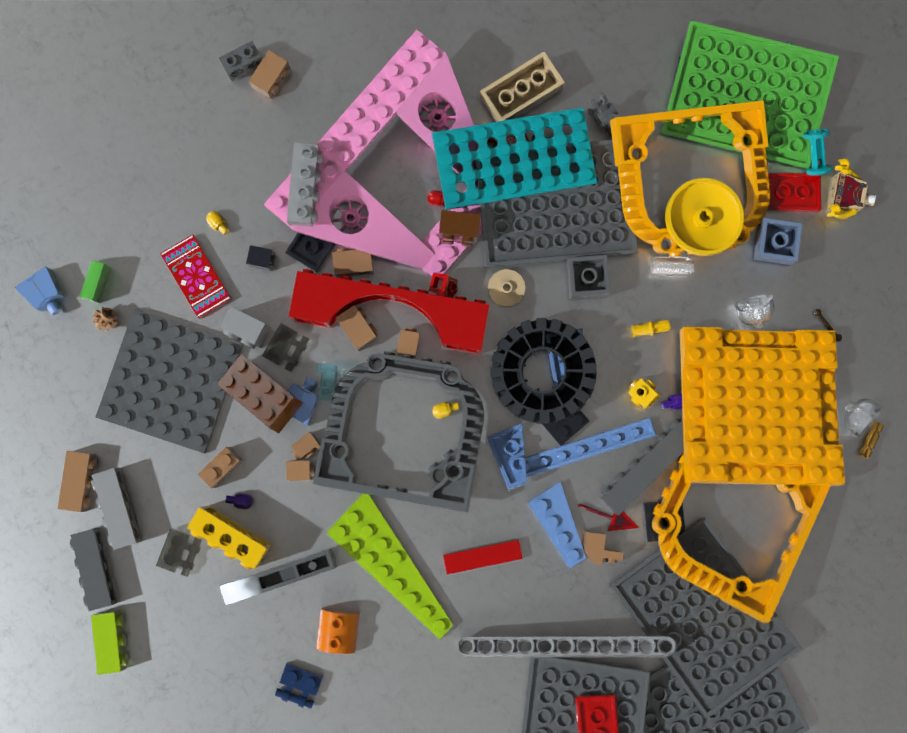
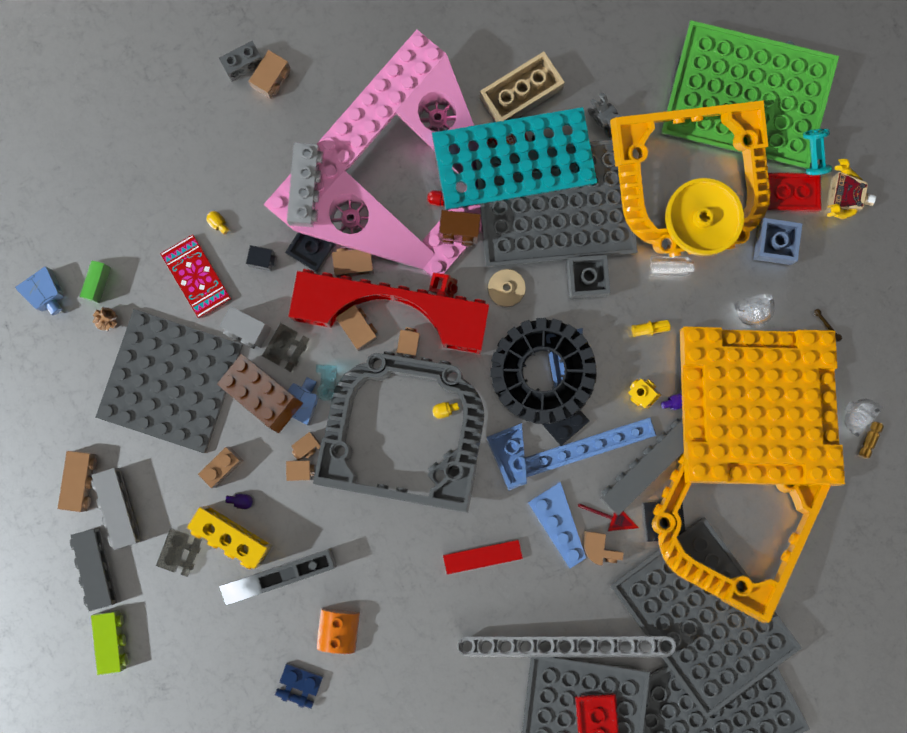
lime wing [326,494,453,639] -> none

